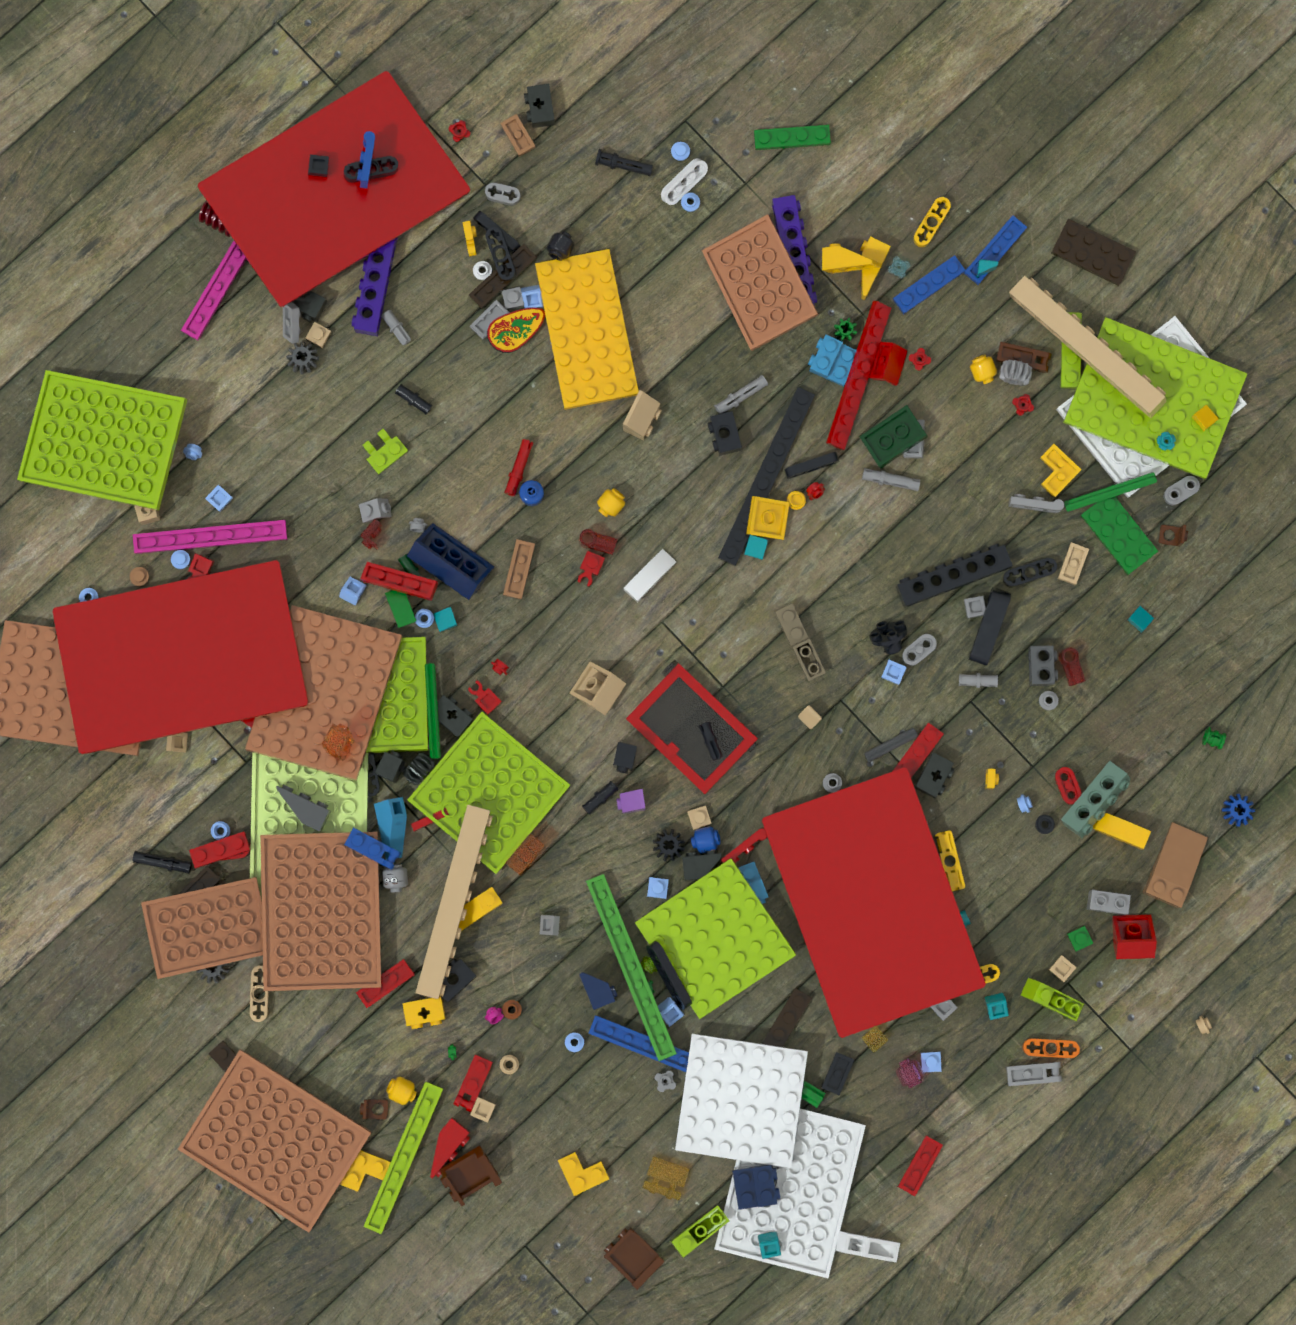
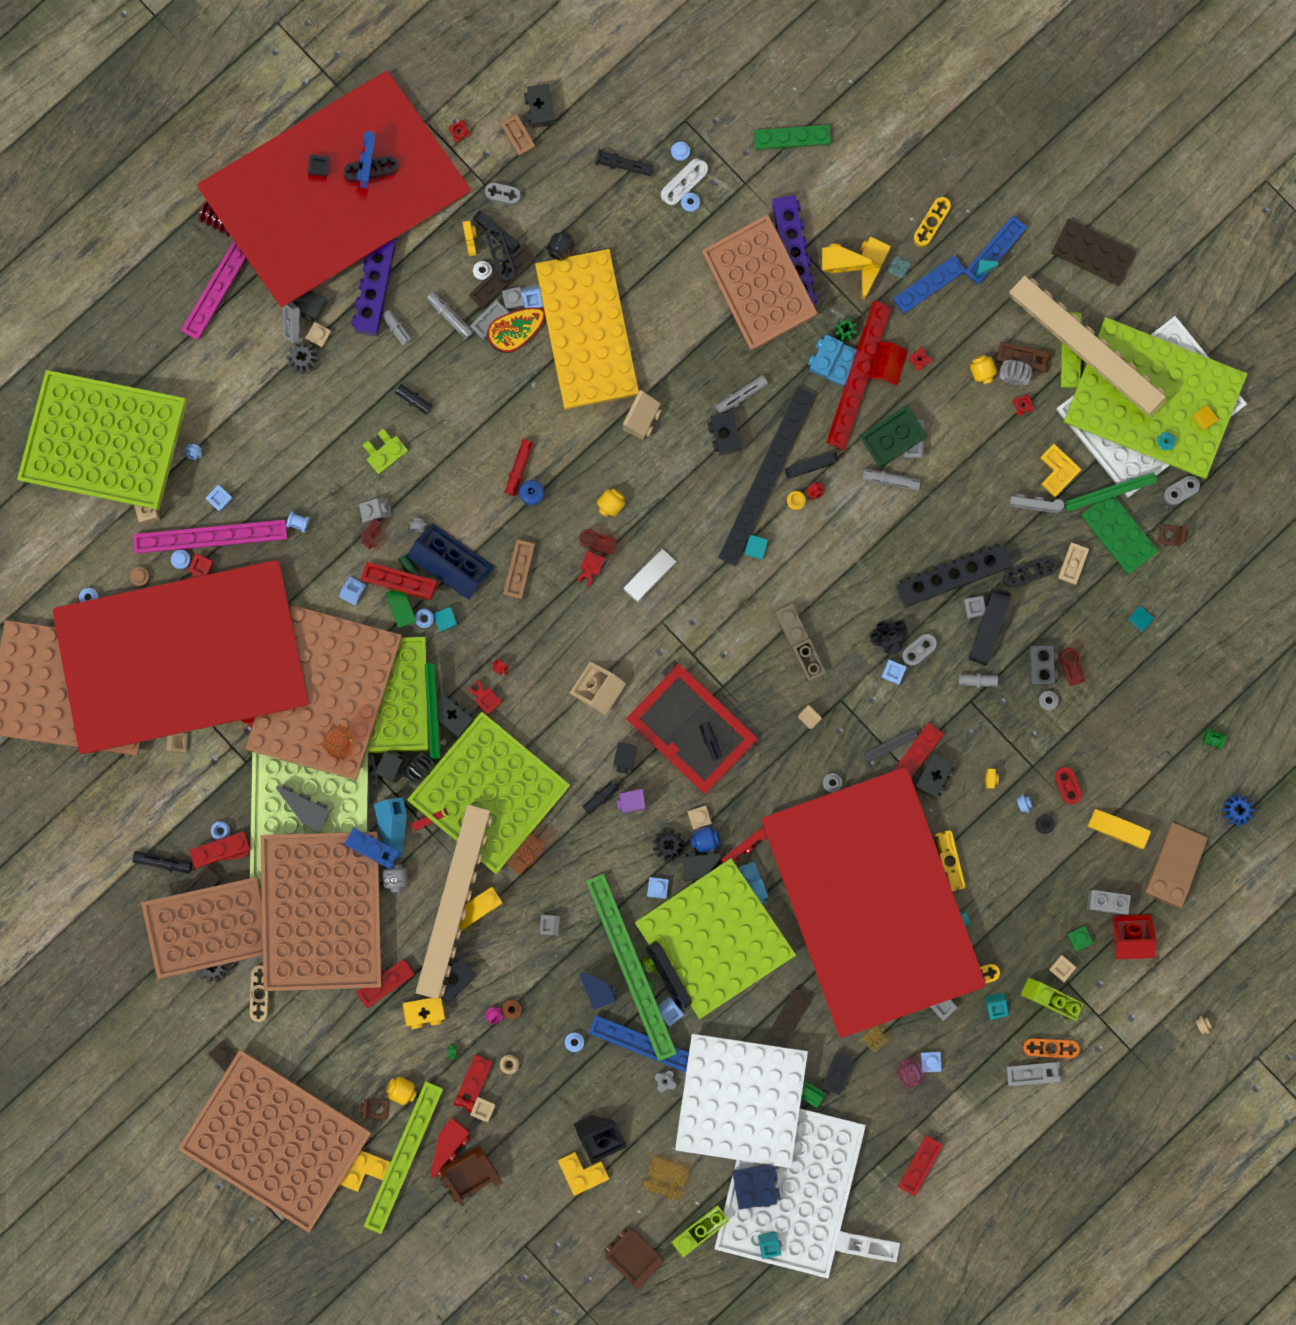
yellow plate [746,496,790,540] -> none
sand green brick [1061,761,1131,839] -> none
none -> light blue bush [286,511,310,533]
none -> light grey pin [426,291,474,340]
none -> black slope [574,1116,627,1163]

